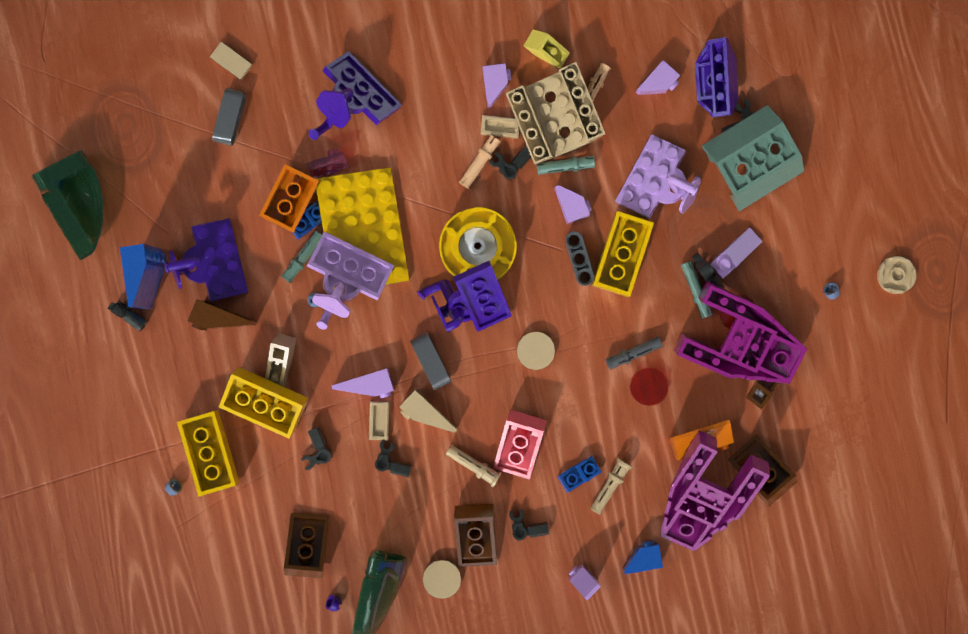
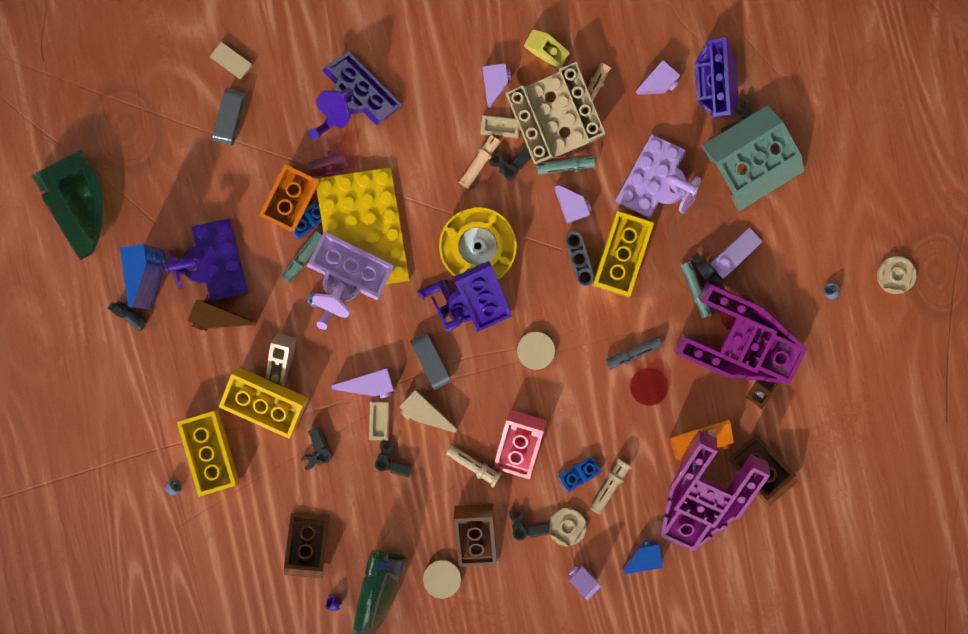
none -> tan tile [548,507,587,546]

